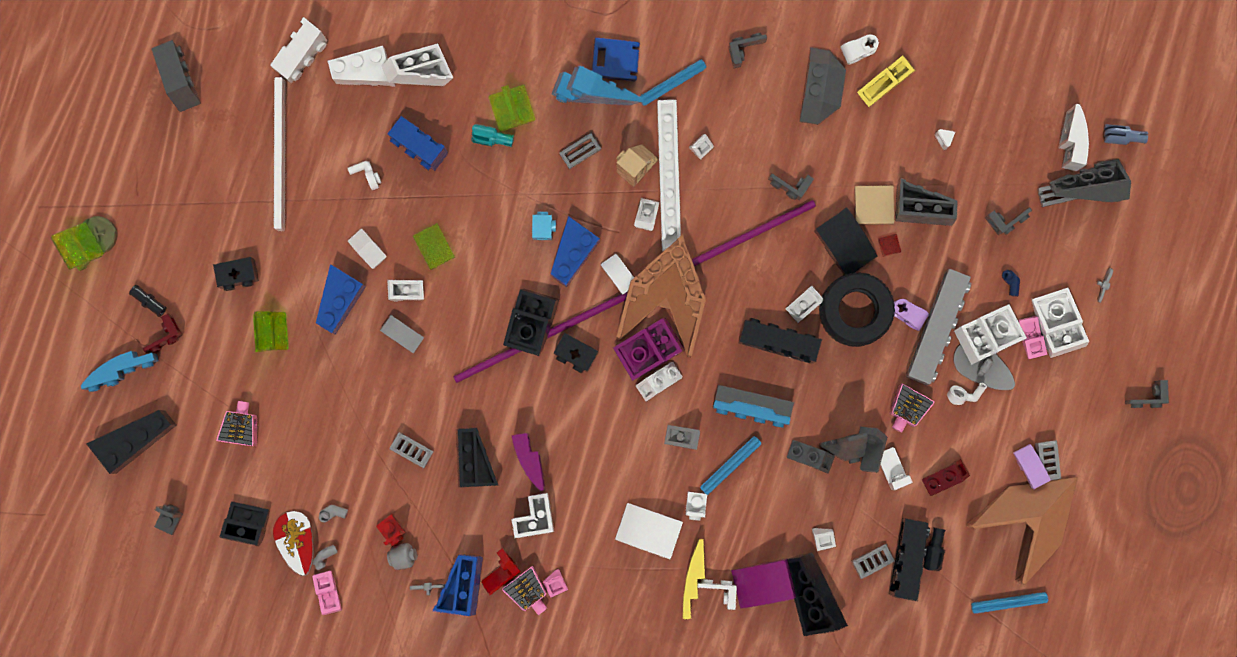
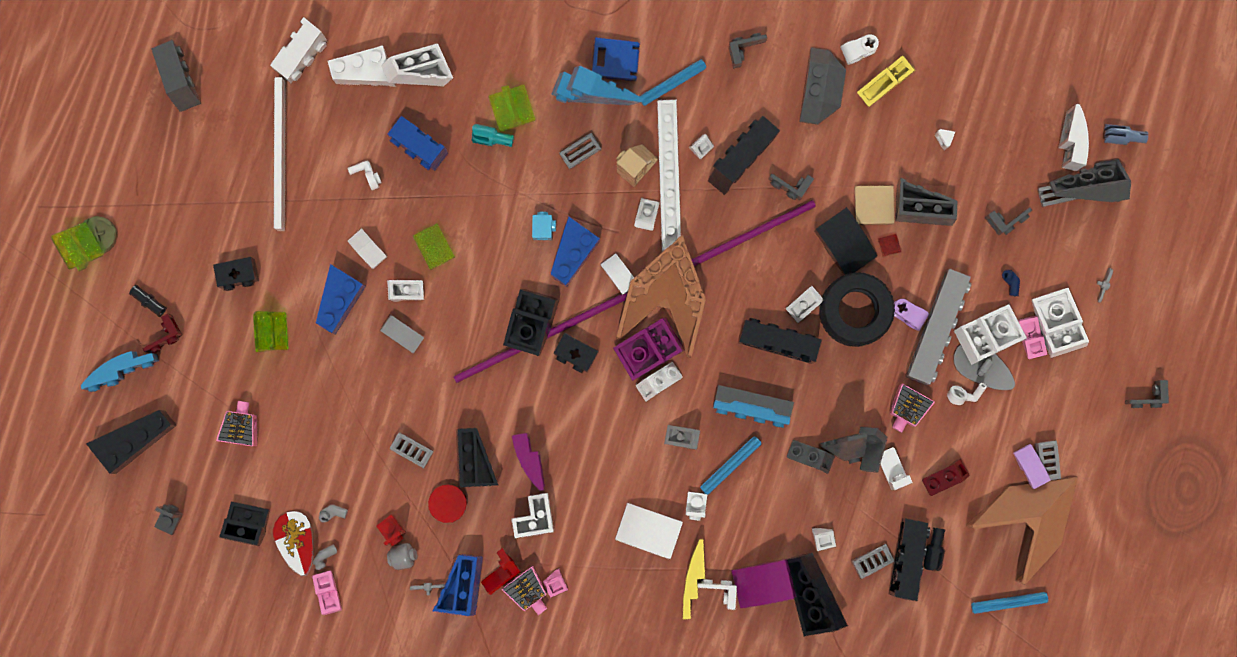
none -> red tile [428,484,467,523]
none -> black wedge [708,116,780,196]

